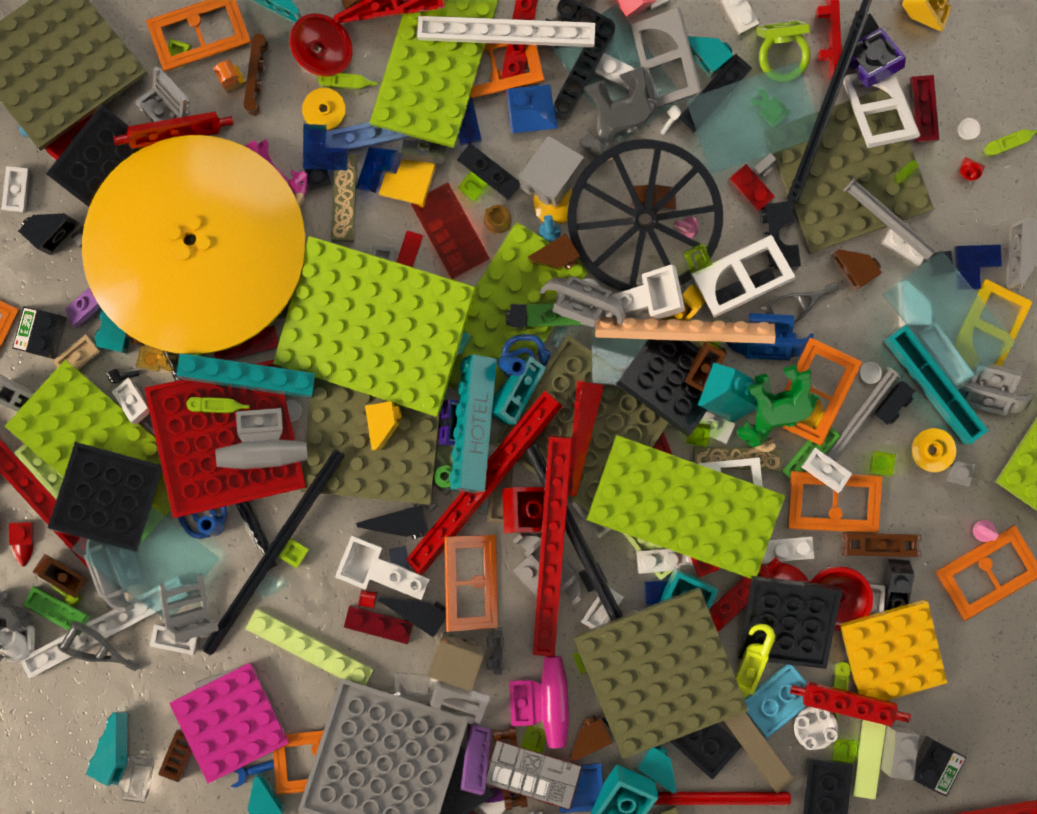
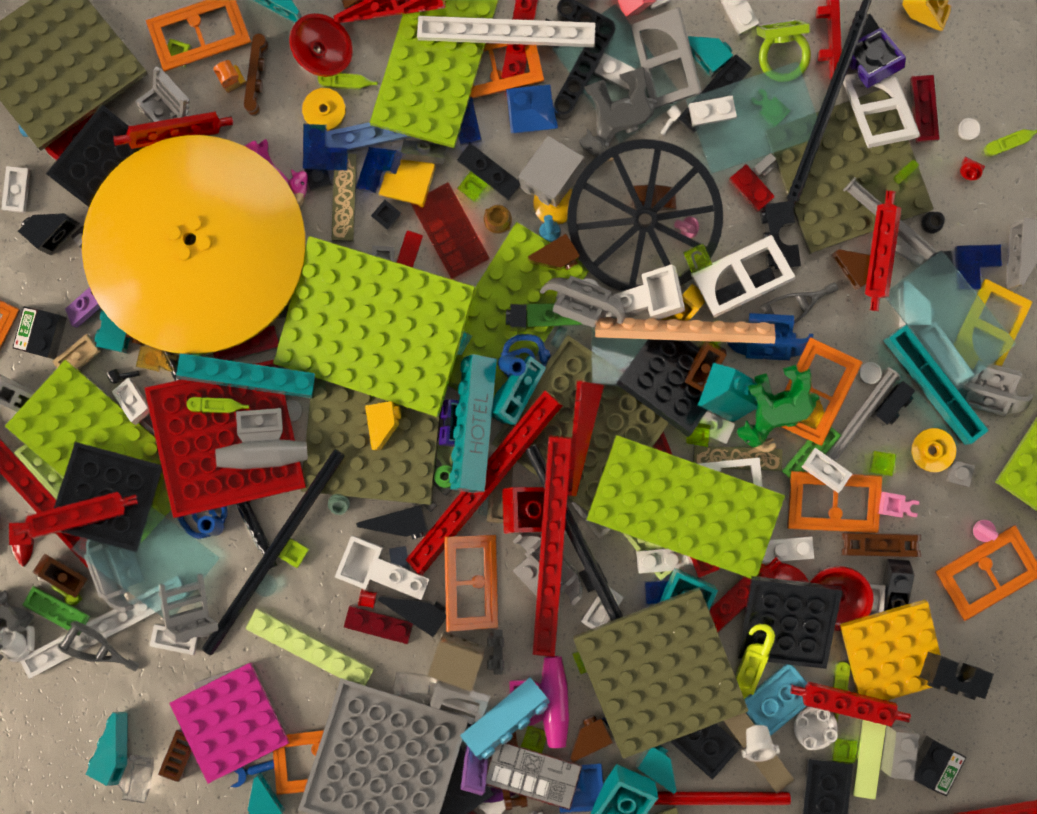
none -> red plate [12,492,138,539]
none -> sand green plate [328,494,350,515]
none -> black plate [371,200,402,231]
none -> medium azure brick [460,677,550,760]
none -> white plate [688,95,737,127]
none -> white piece [742,725,780,762]
none -> red plate [865,190,902,311]
none -> bright pink plate [878,492,919,518]
none -> black arch [920,652,994,700]
none -> black piece [921,212,945,234]

